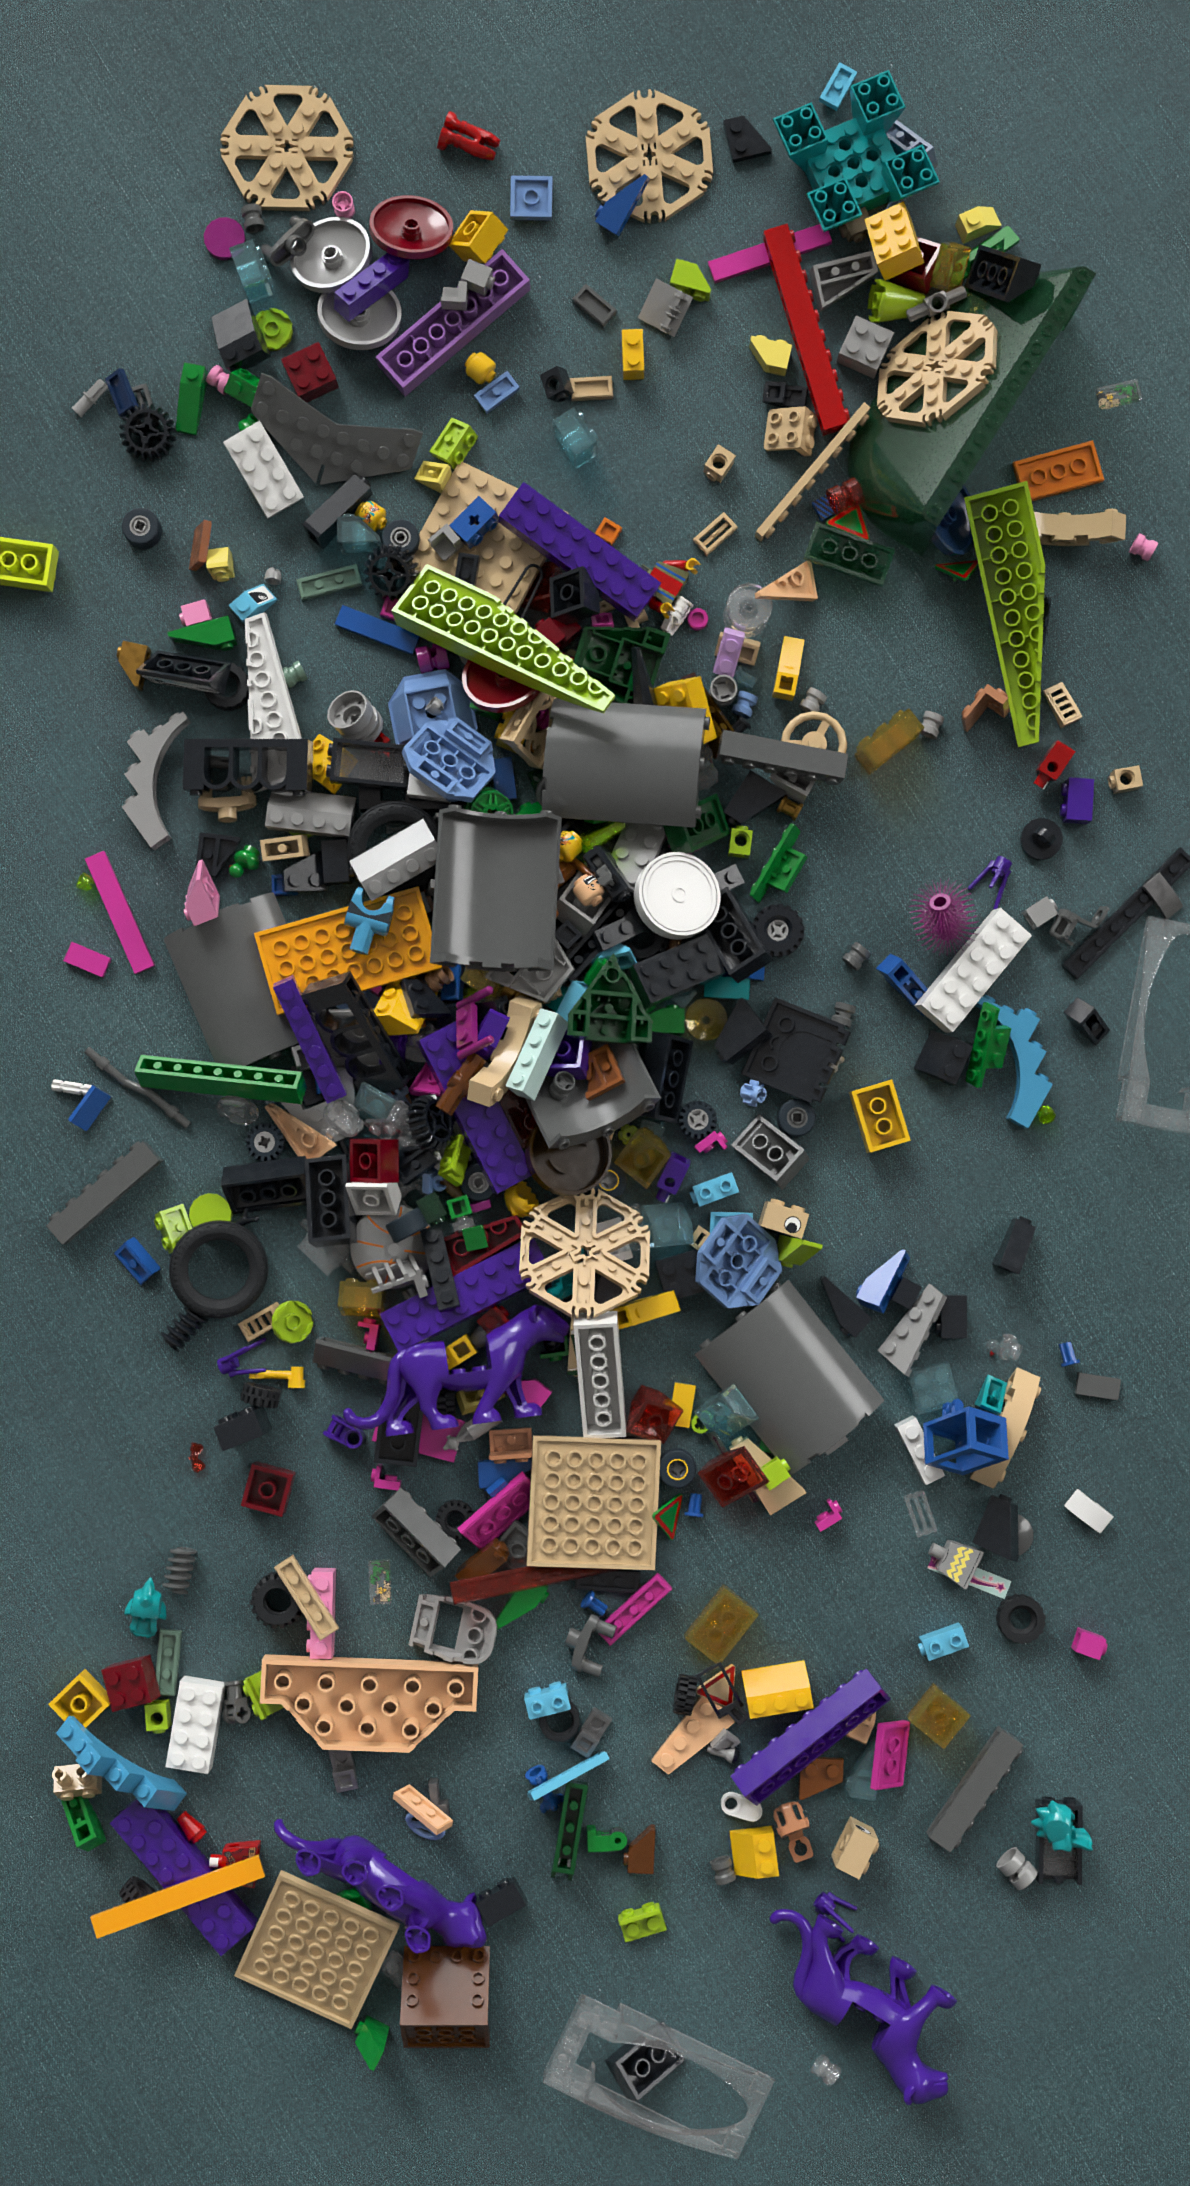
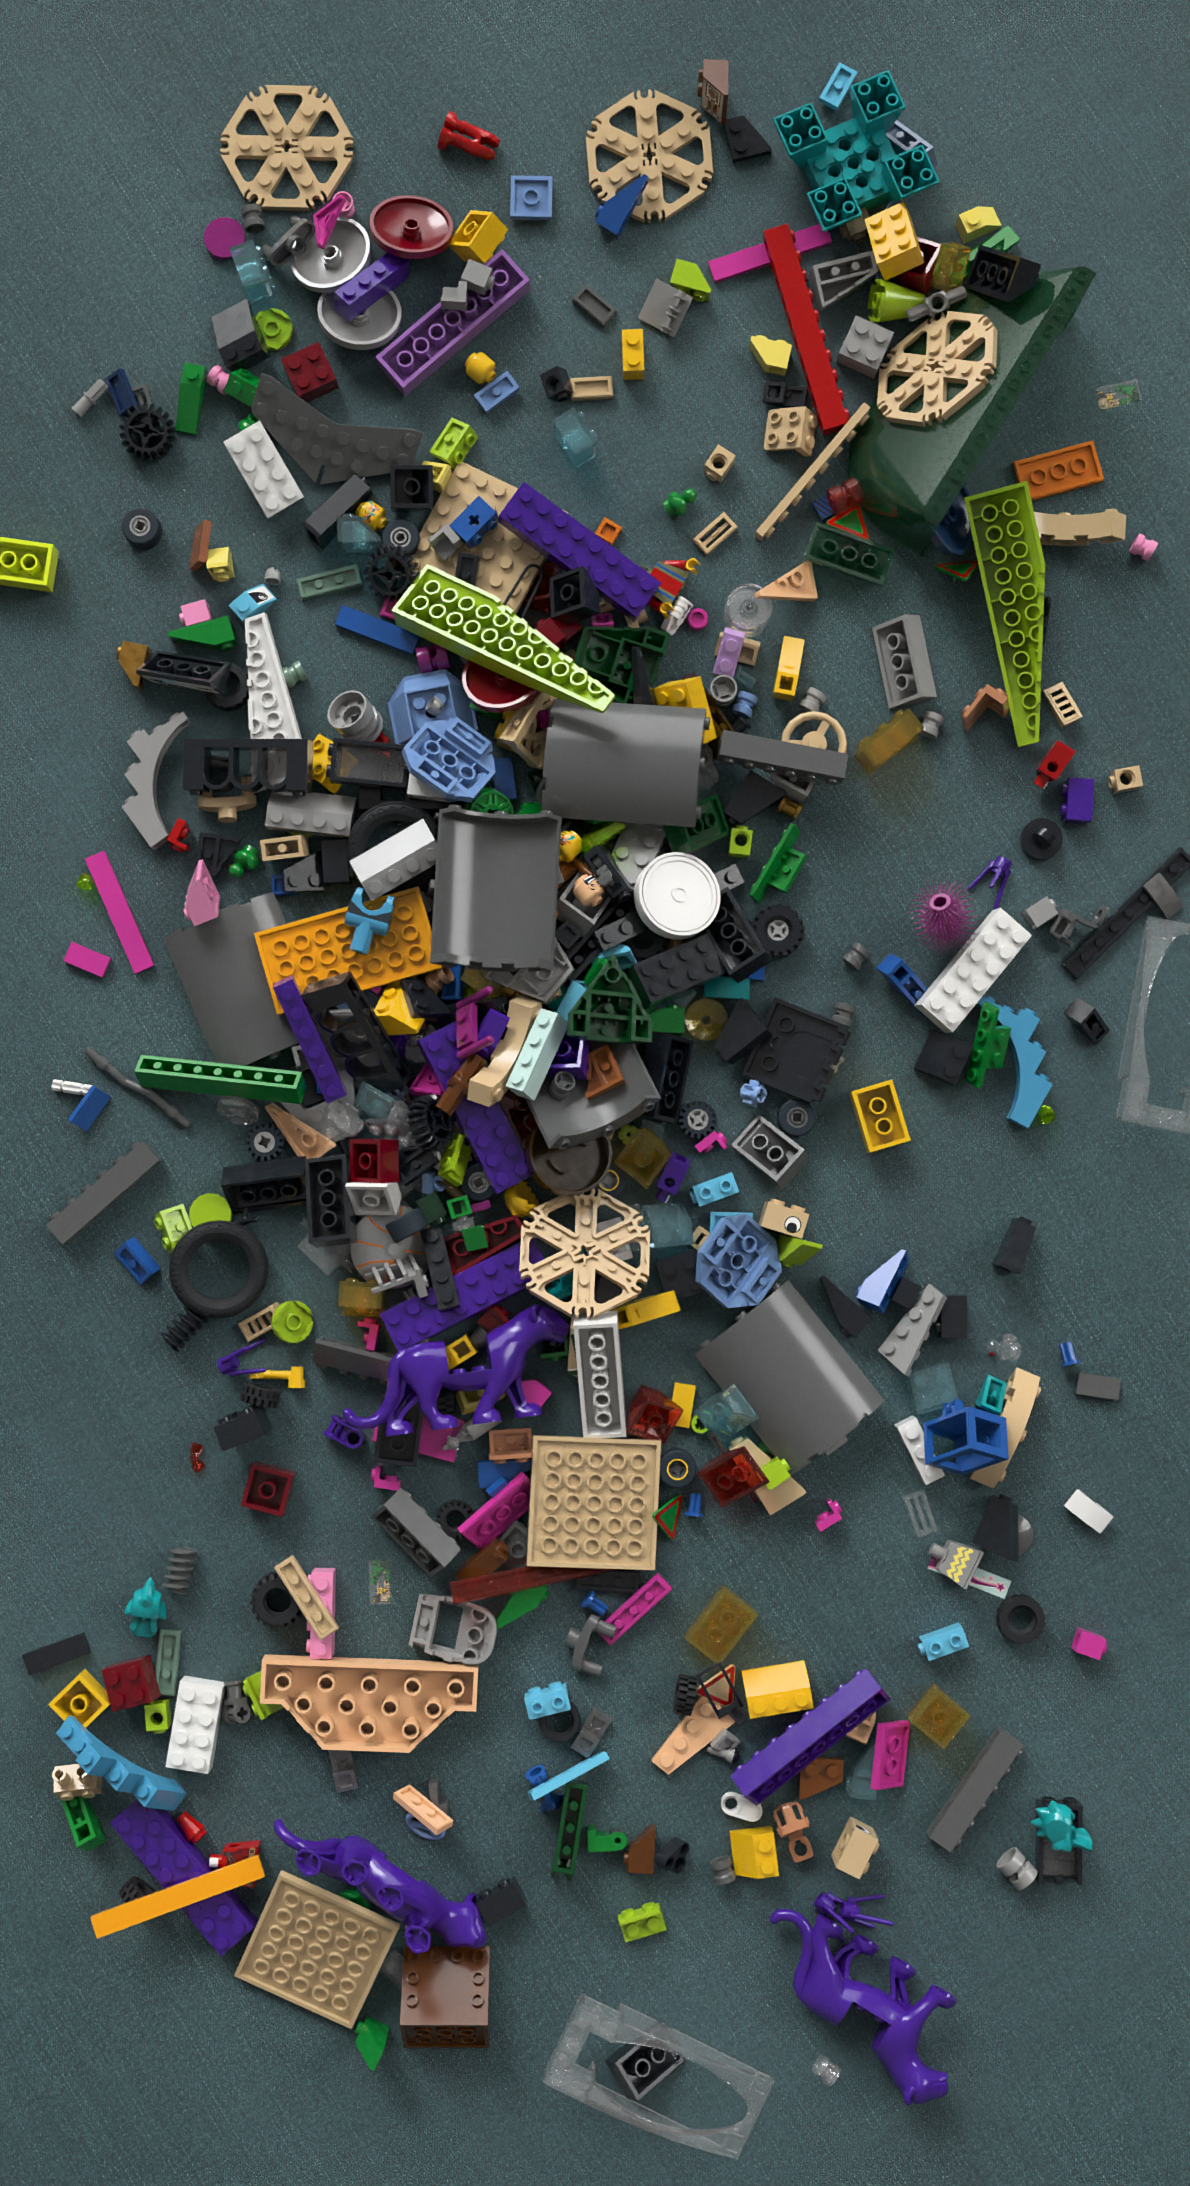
none -> black tile [22,1632,91,1675]
none -> red bracket [167,818,190,853]
none -> dark pink tile [313,195,346,250]
none -> black slope [390,465,433,512]
none -> black piece [654,1837,689,1874]
none -> green animal [663,488,697,517]
none -> slope [697,59,729,124]
none -> dark purple plant [840,1894,893,1929]
none -> light grey slope [872,614,937,709]

